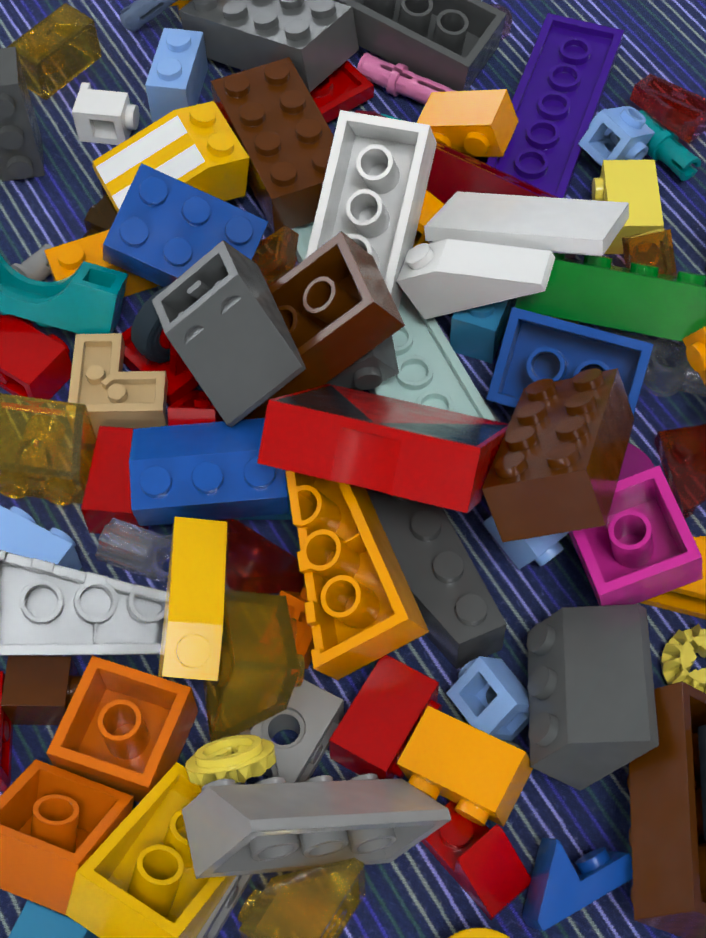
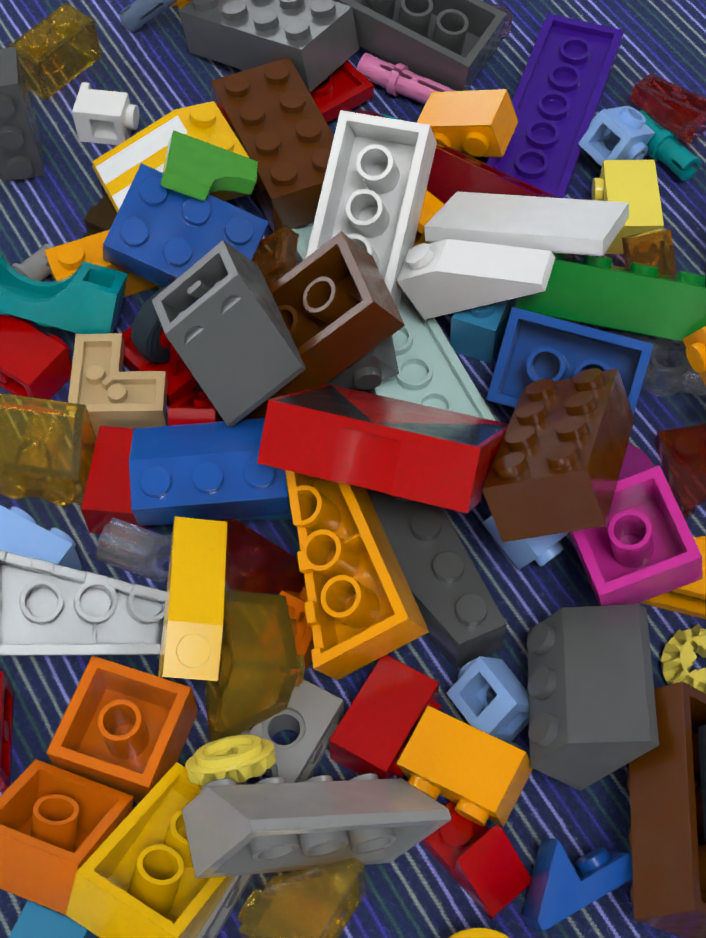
reddish brown brick [1,656,82,725] -> none
light blue brick [145,28,208,121] -> none
none -> bright green tile [160,130,258,201]

